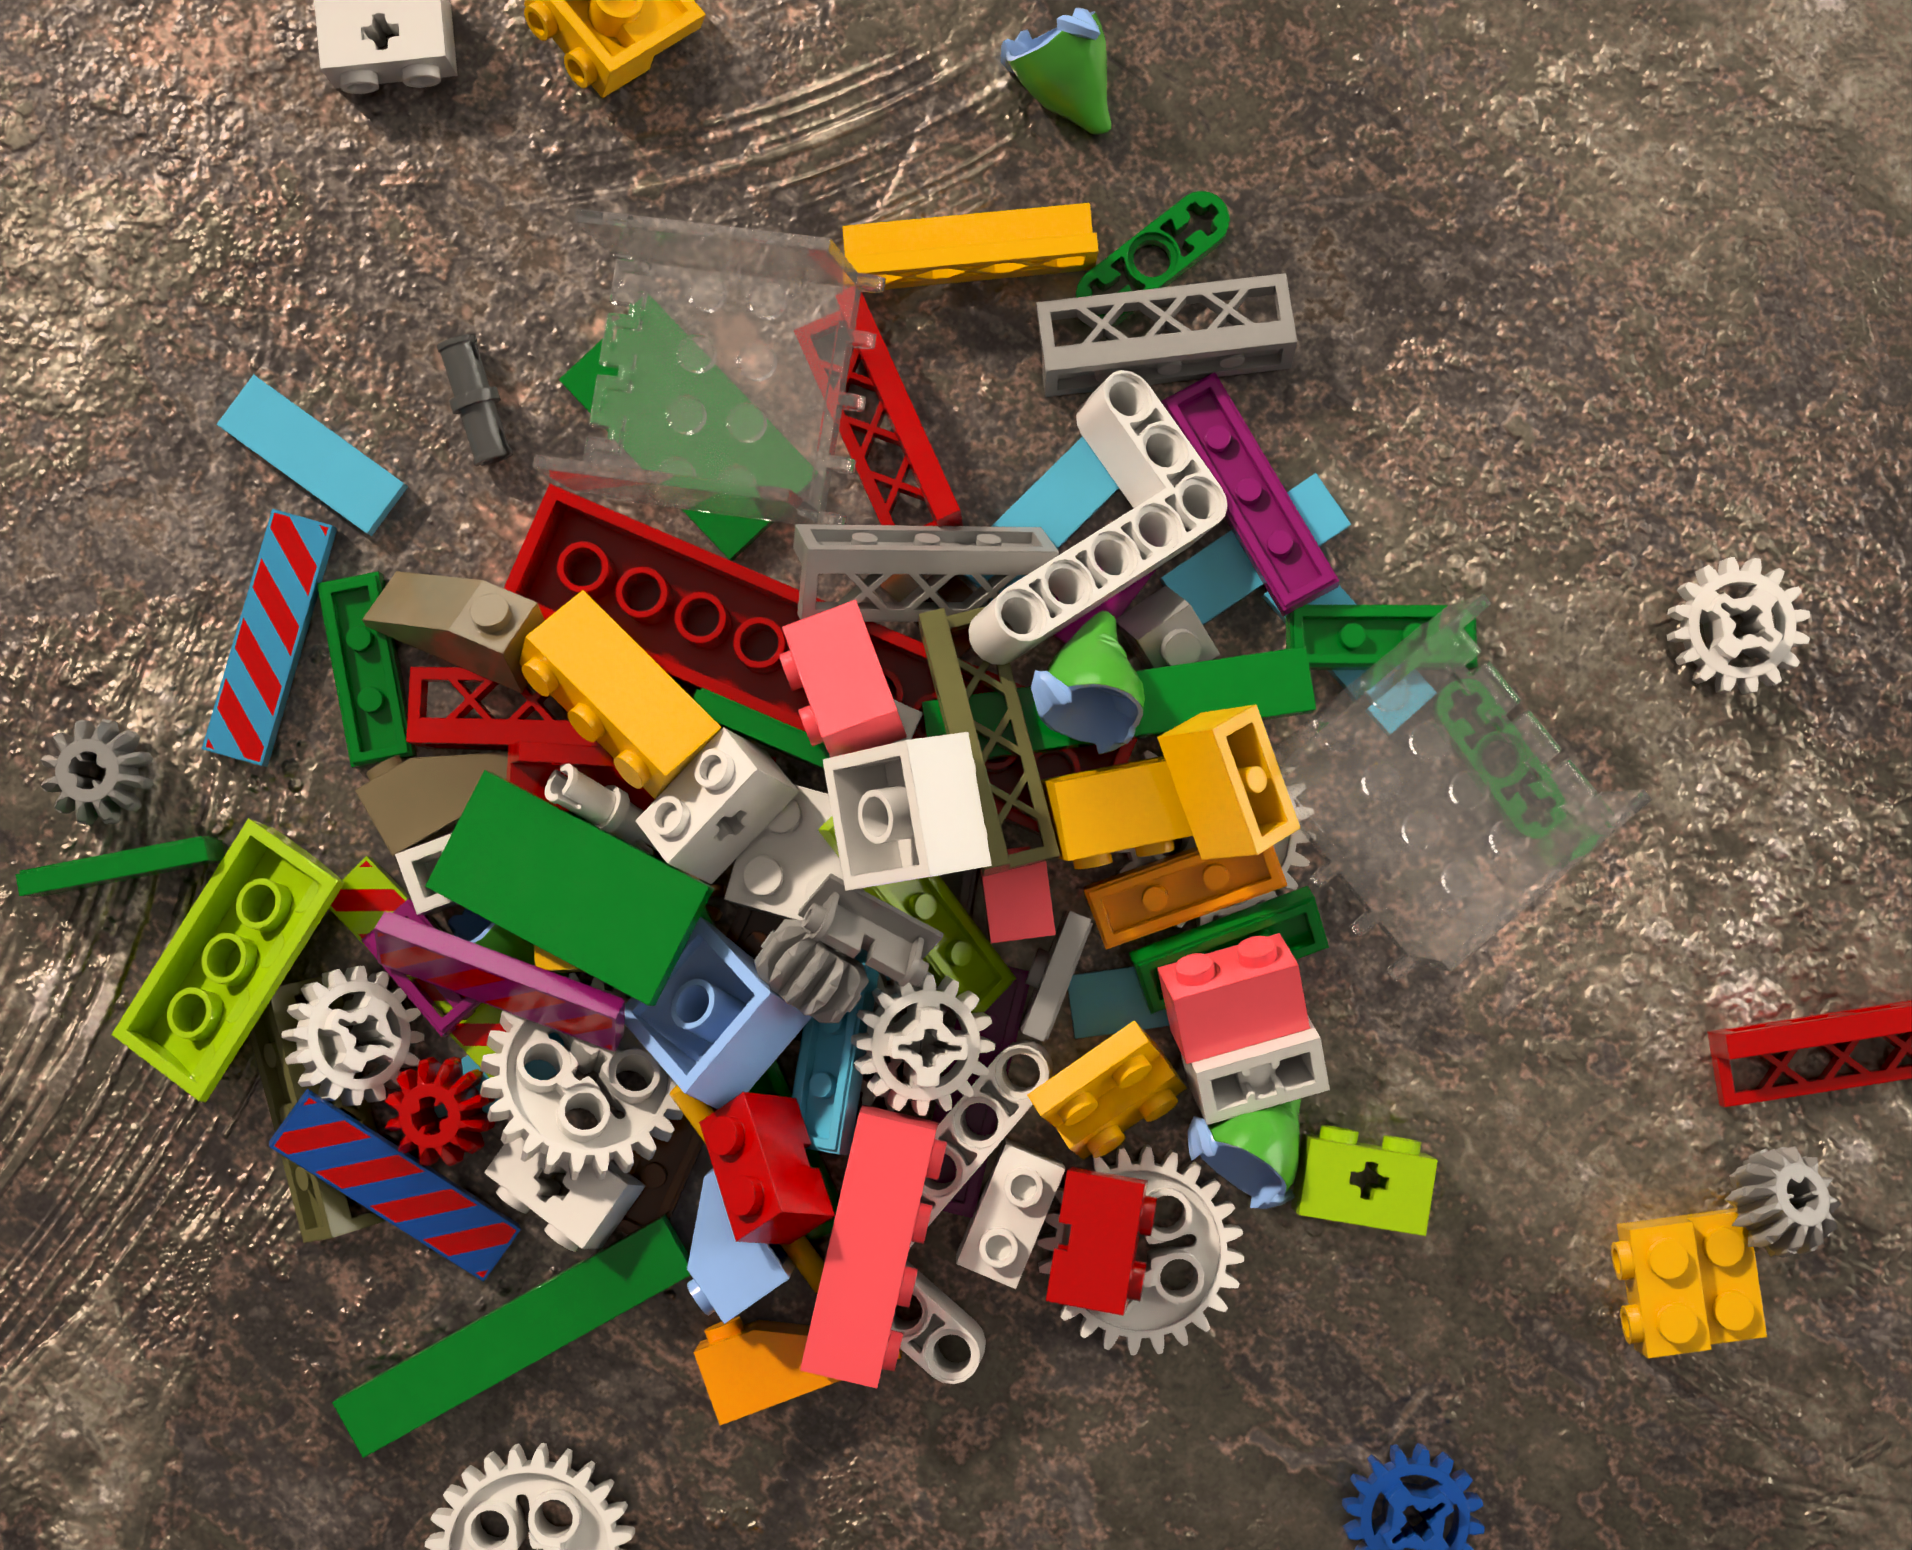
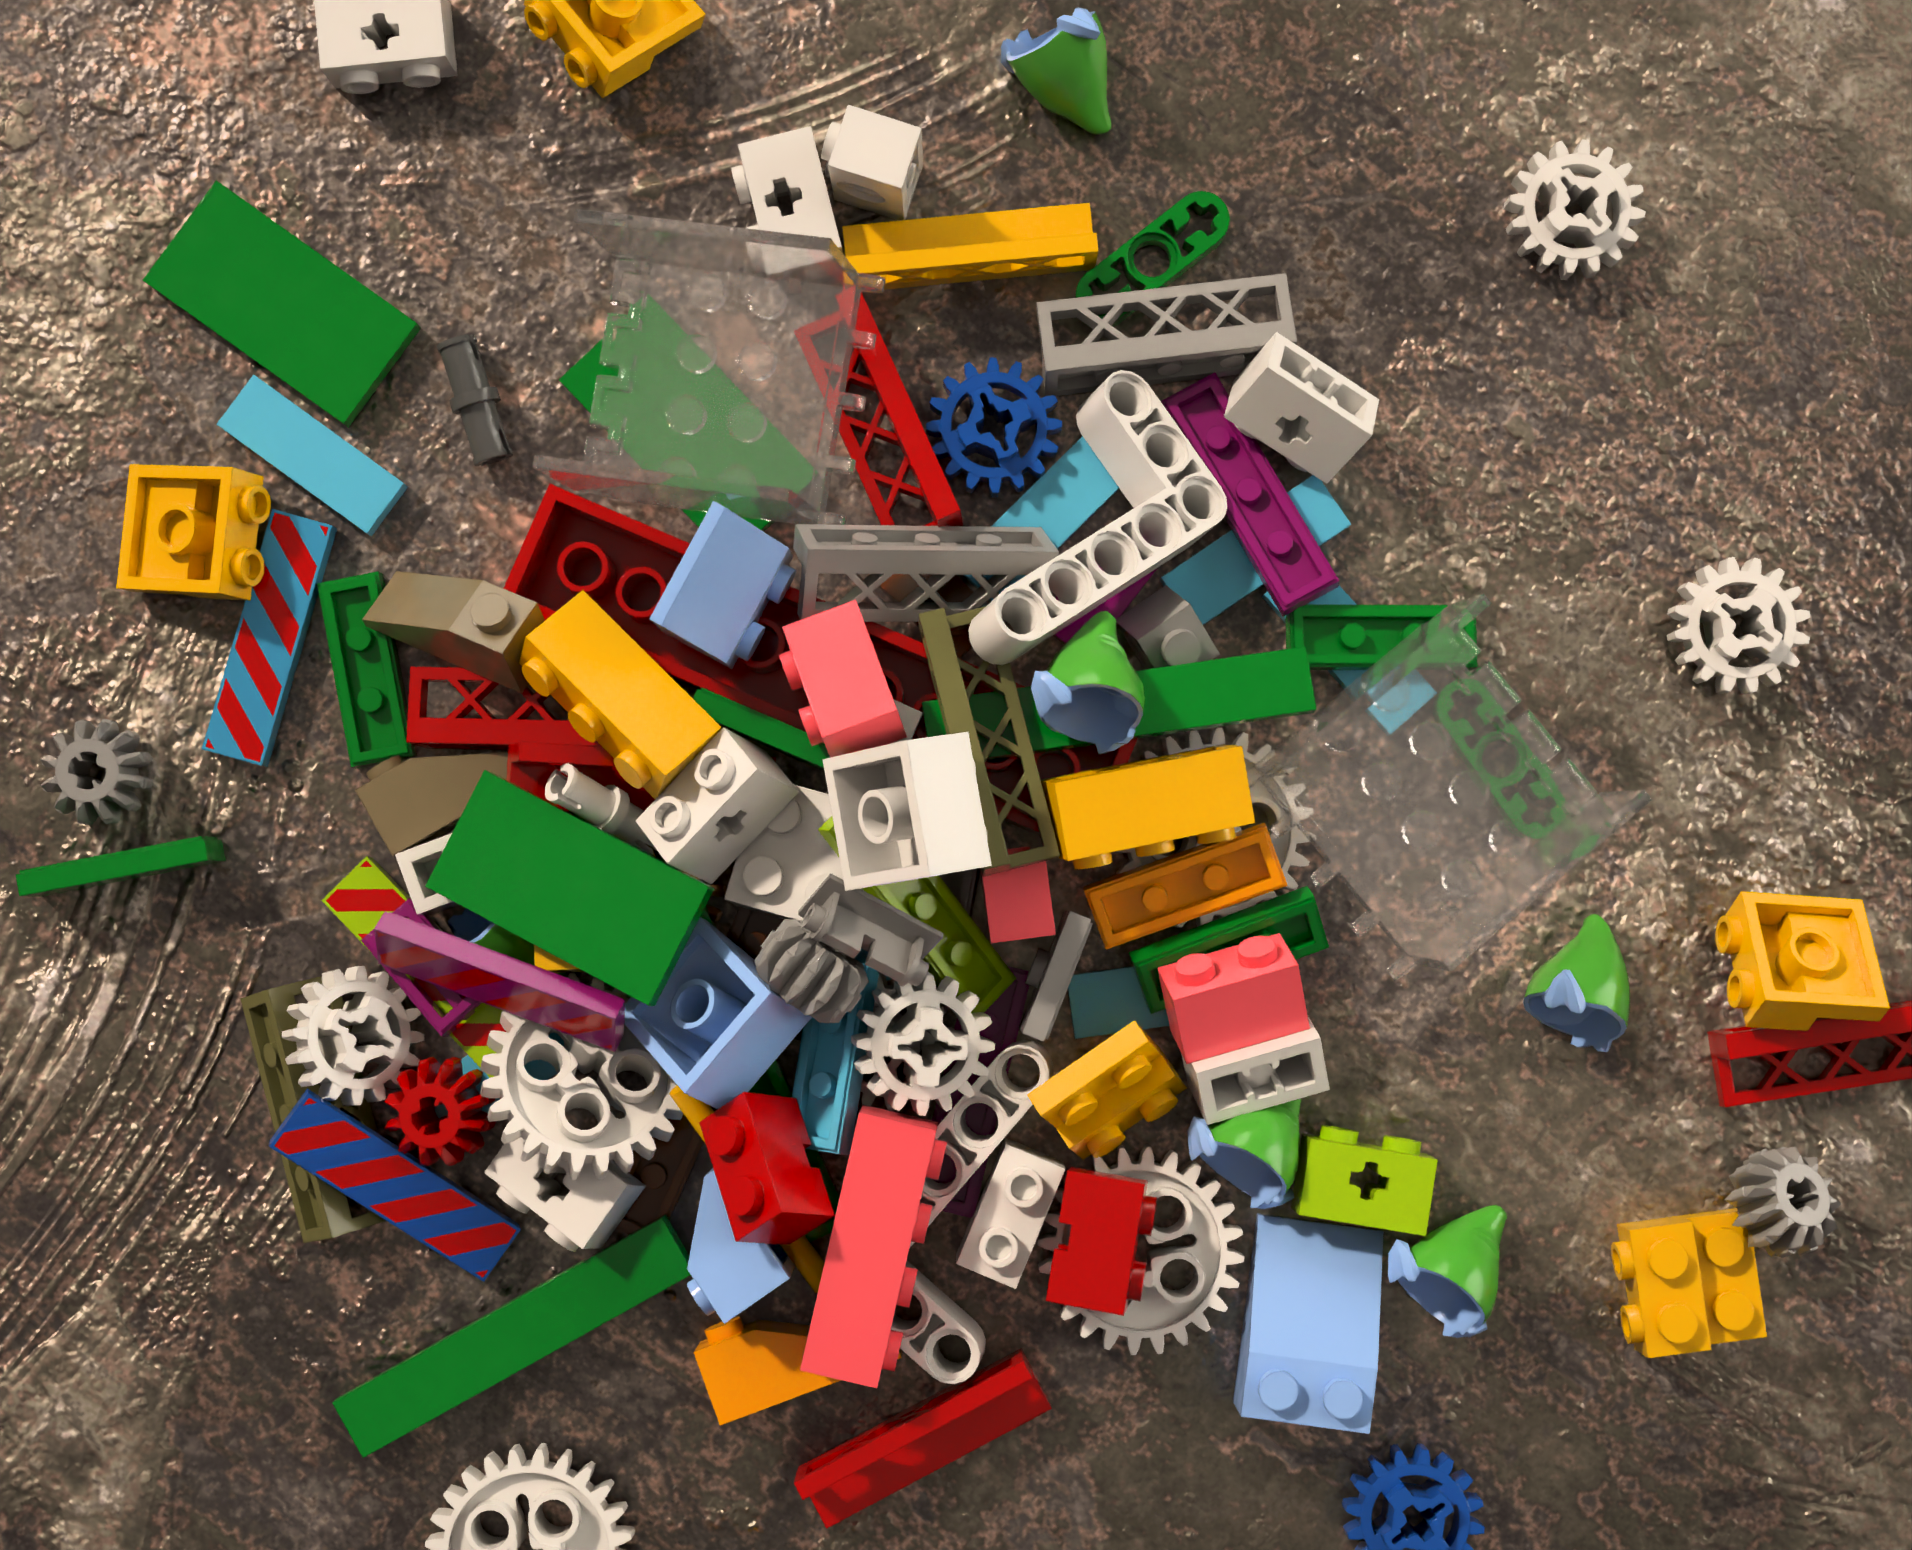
lime slope [111,818,344,1103] -> none
yellow brick [1157,704,1300,860] -> none
none -> yellow plate [116,464,271,601]
none -> green tile [143,180,421,428]
none -> light blue slope [649,501,796,669]
none -> white brick [731,126,844,280]
none -> red fence [794,1348,1052,1529]
none -> white brick [821,105,923,221]
none -> blue gear [926,357,1062,497]
none -> white brick [1224,332,1379,484]
none -> light blue slope [1233,1213,1384,1434]
none -> hat [1388,1205,1507,1338]
none -> white gear [1504,139,1646,280]
none -> hat [1523,914,1630,1052]
none -> yellow plate [1715,891,1890,1031]

